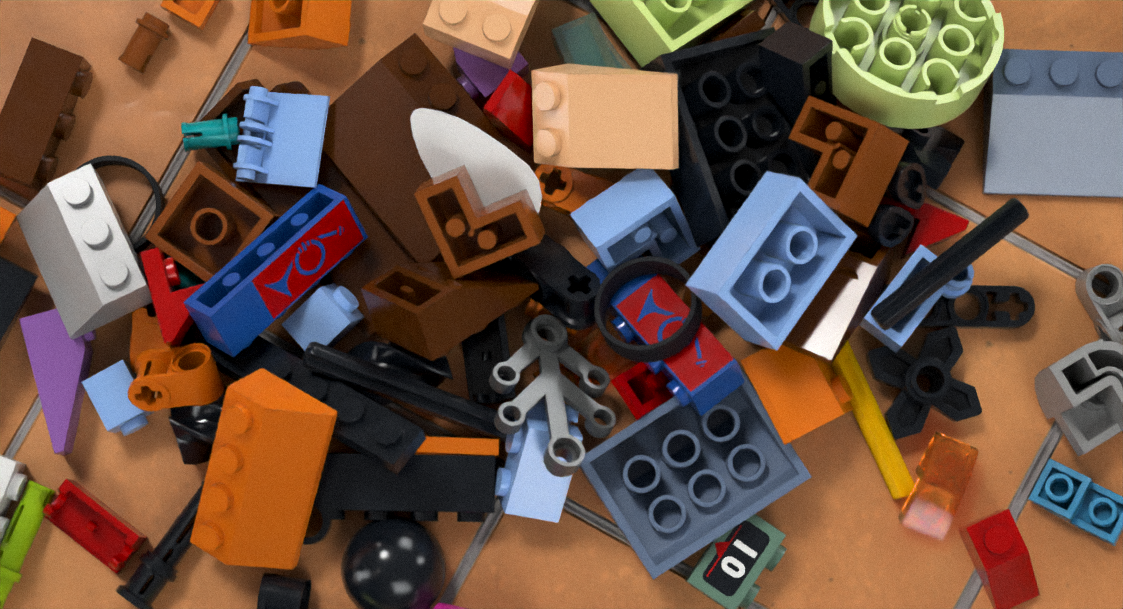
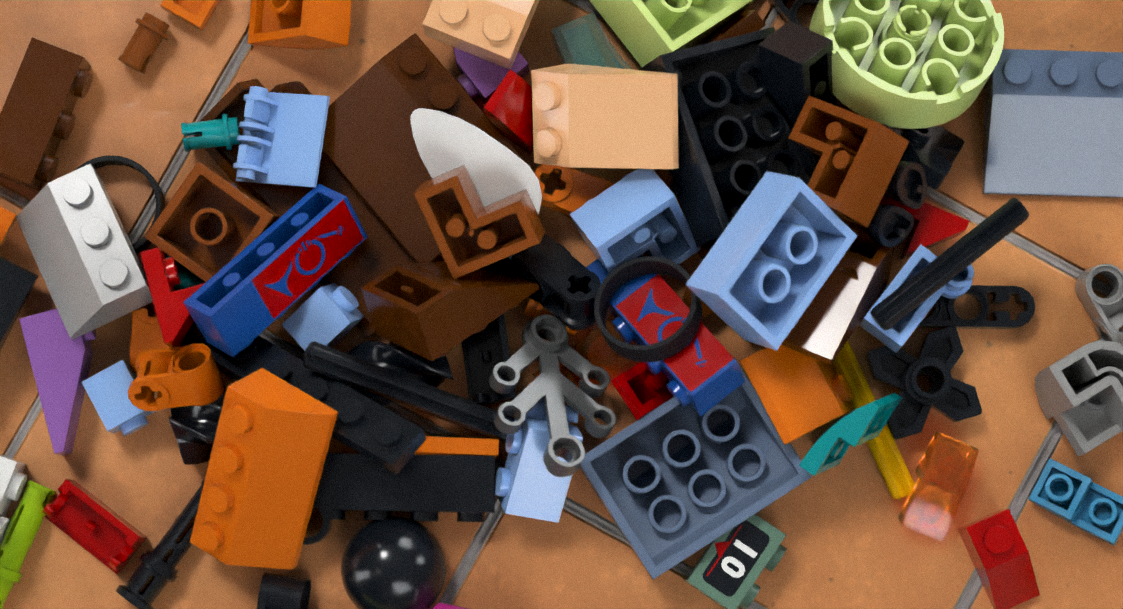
none -> teal slope [799,393,902,476]

